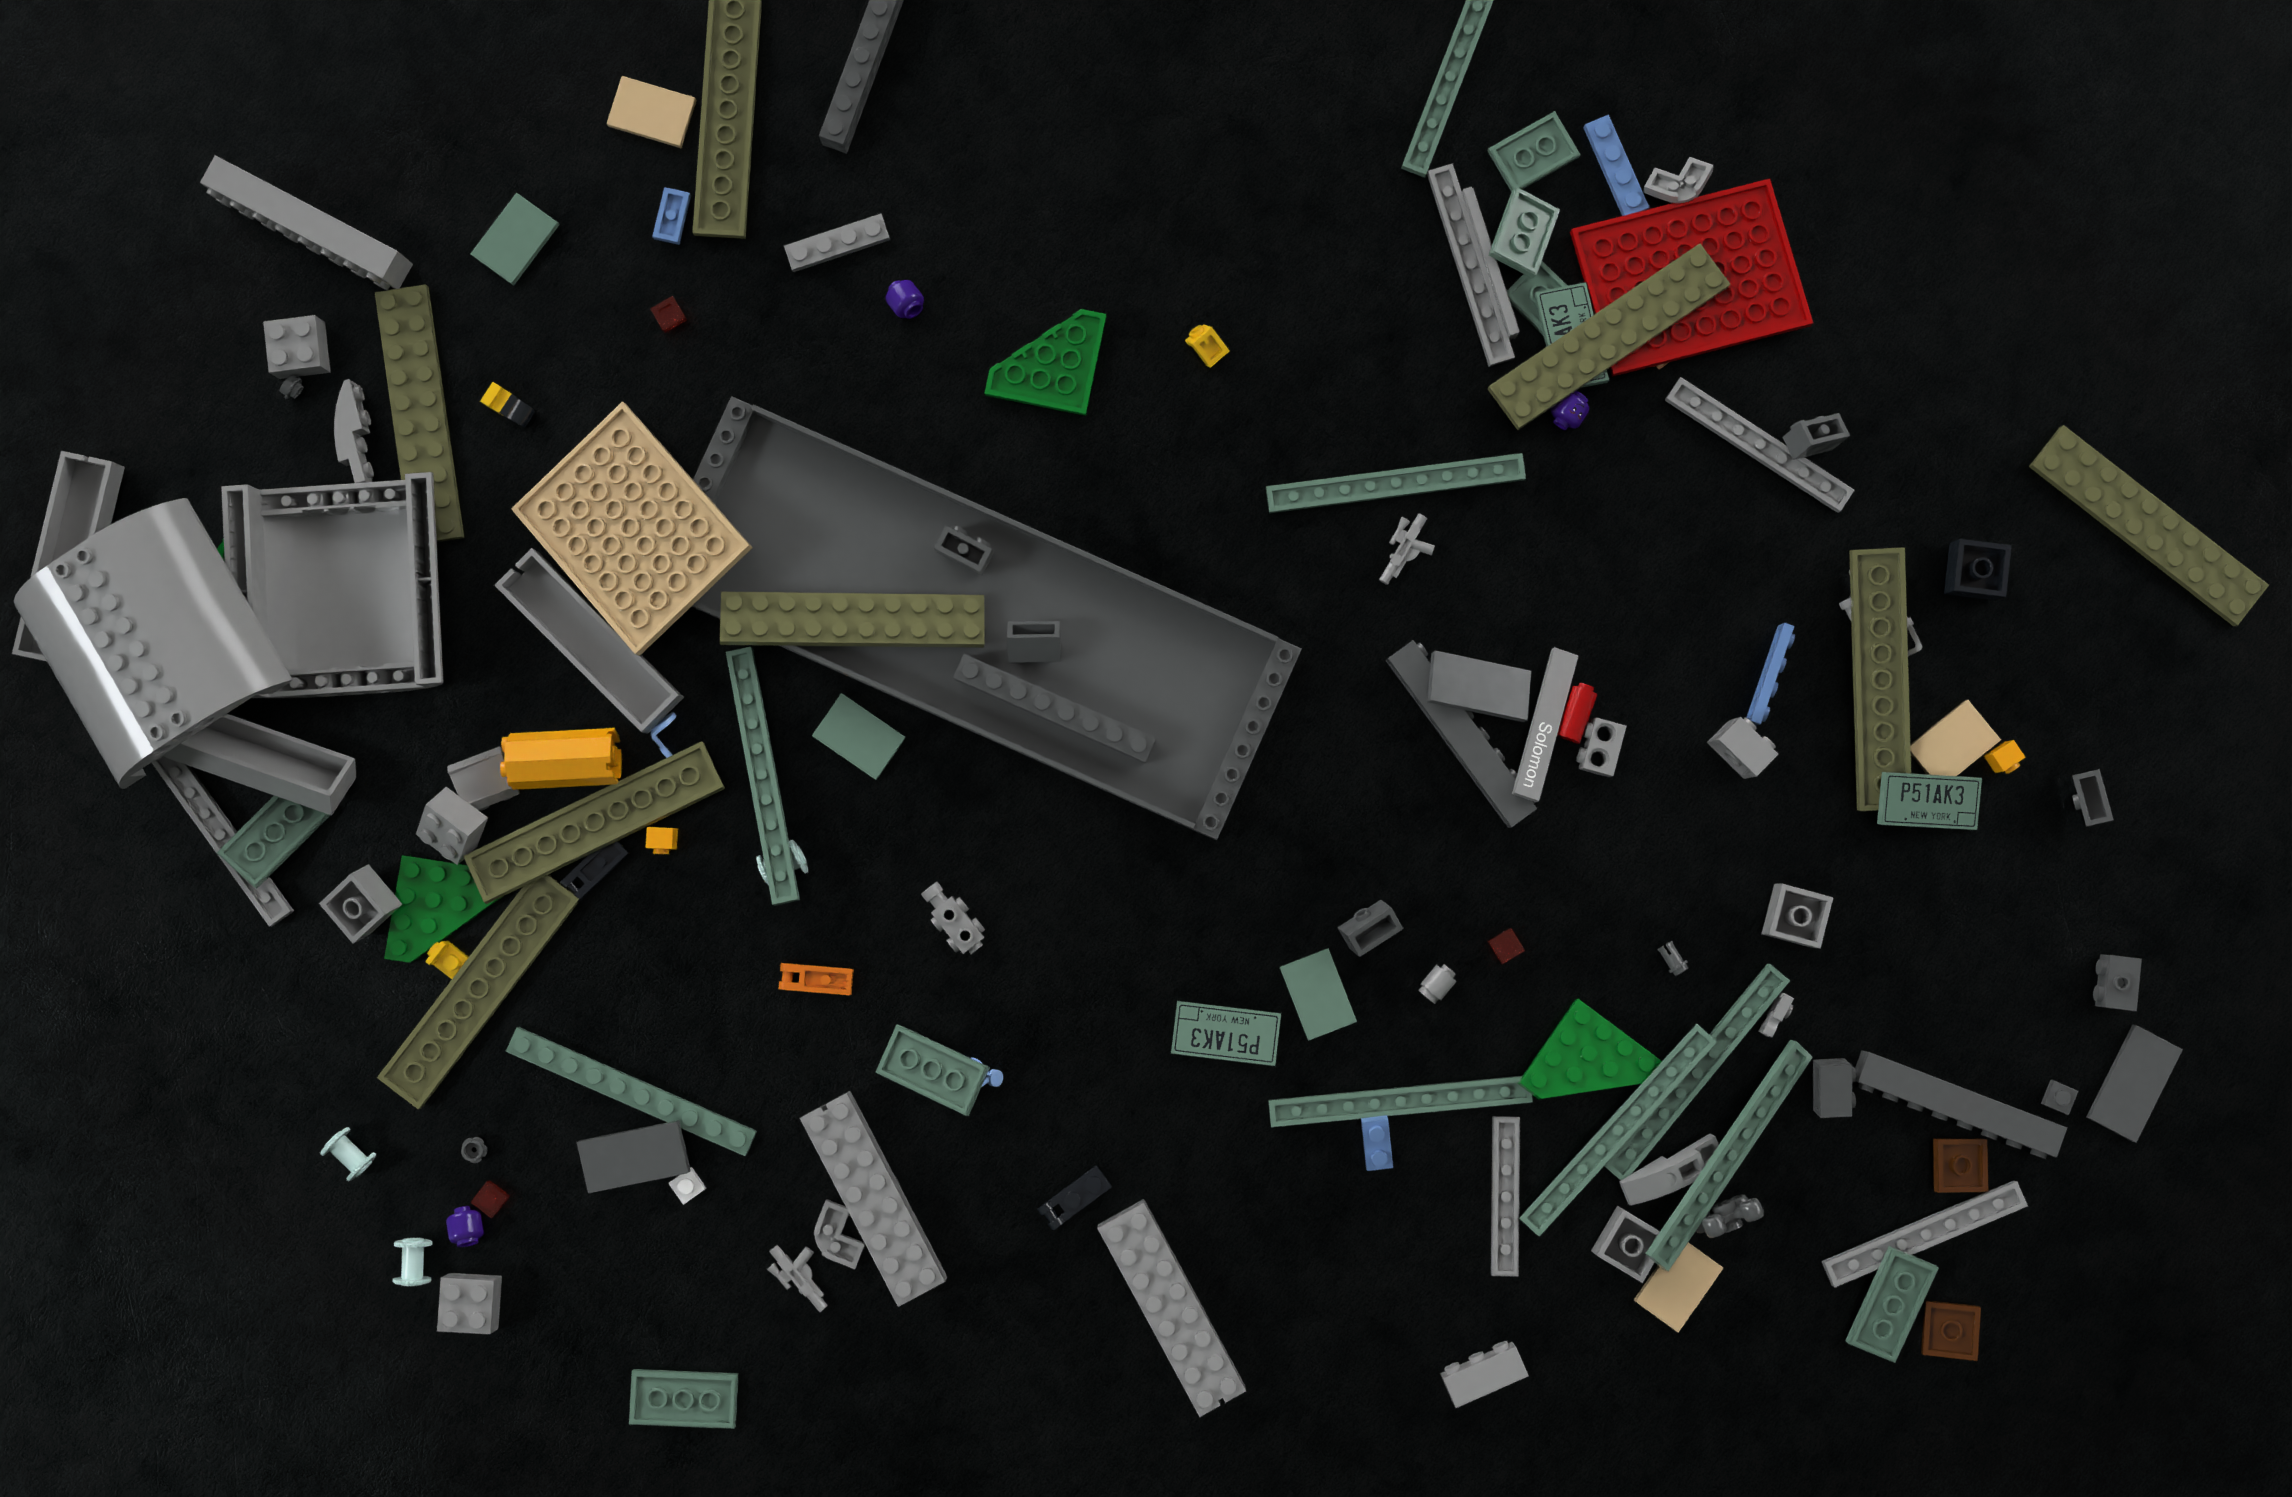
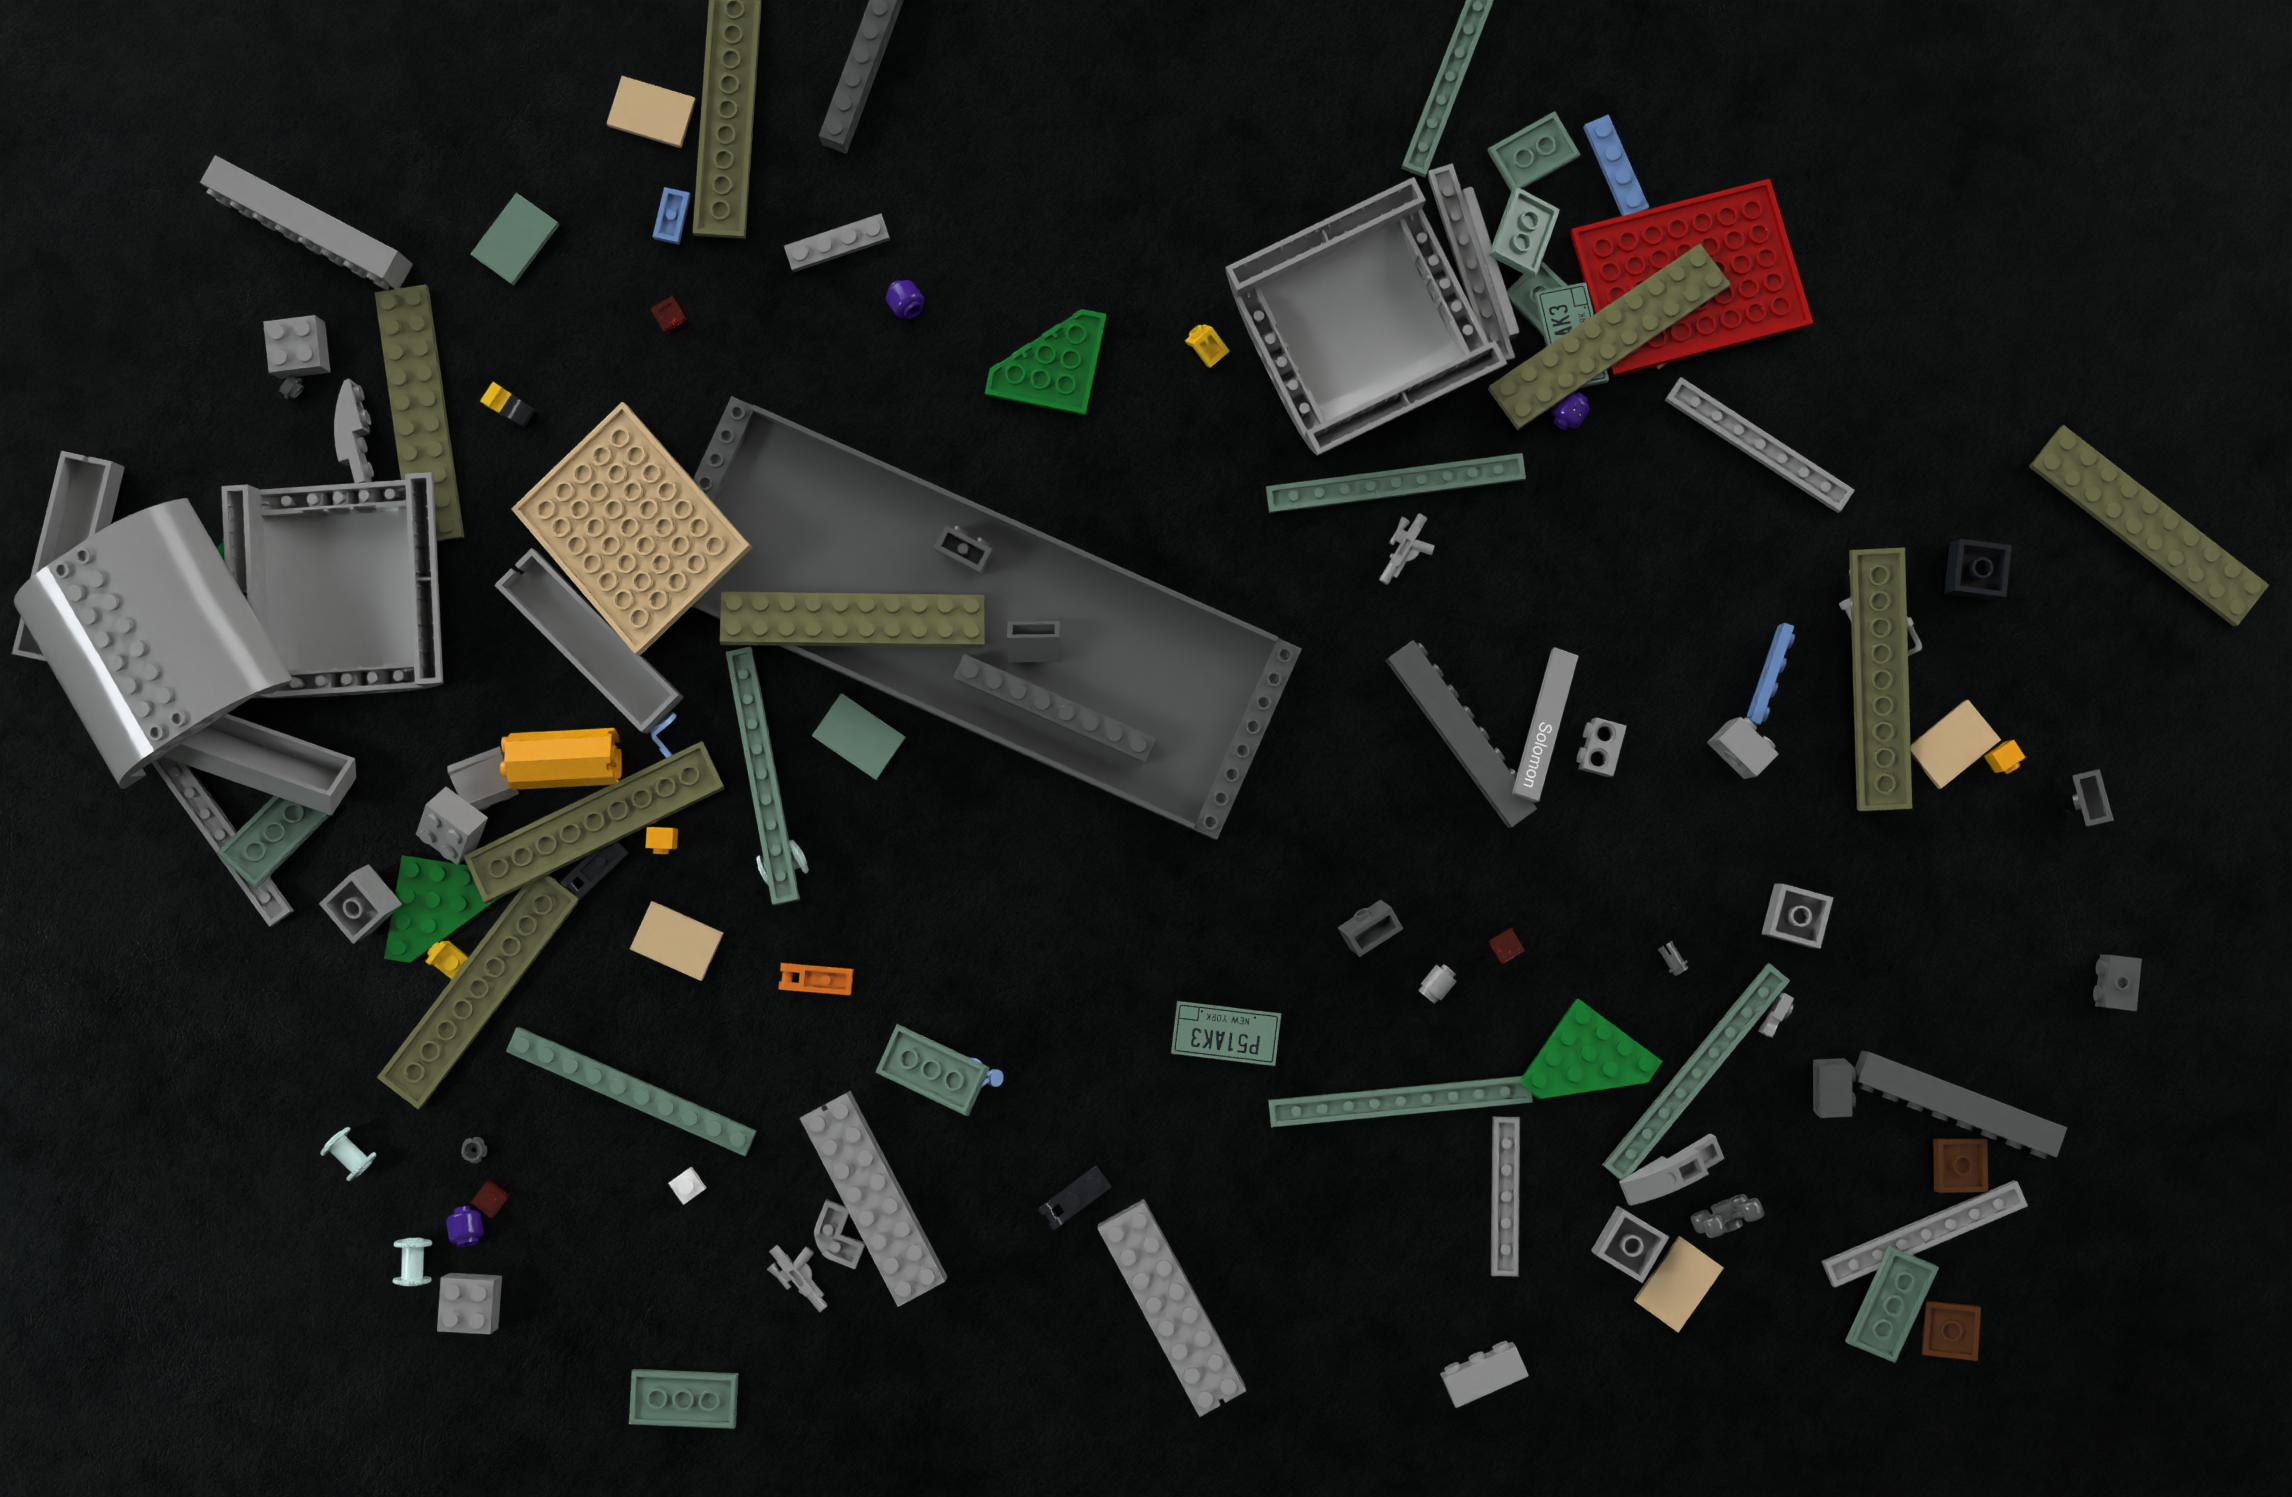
dark grey tile [577,1120,691,1193] -> none
light grey brick [921,882,985,954] -> none
sand green tile [1280,948,1357,1041] -> none
medium blue plate [1361,1115,1393,1171] -> none
dark grey tile [1427,651,1531,722] -> none
sand green plate [1519,1024,1717,1236] -> none
red brick [1557,683,1597,744] -> none
light grey plate [1644,157,1713,203] -> none
sand green plate [1645,1040,1813,1271] -> none
dark grey brick [1783,413,1850,460] -> none
sand green tile [1877,772,1982,830] -> none
dark grey plate [2041,1080,2078,1115] -> none
dark grey tile [2086,1025,2183,1143] -> none
none -> tan tile [630,901,724,981]
none -> light grey slope [1225,177,1507,456]

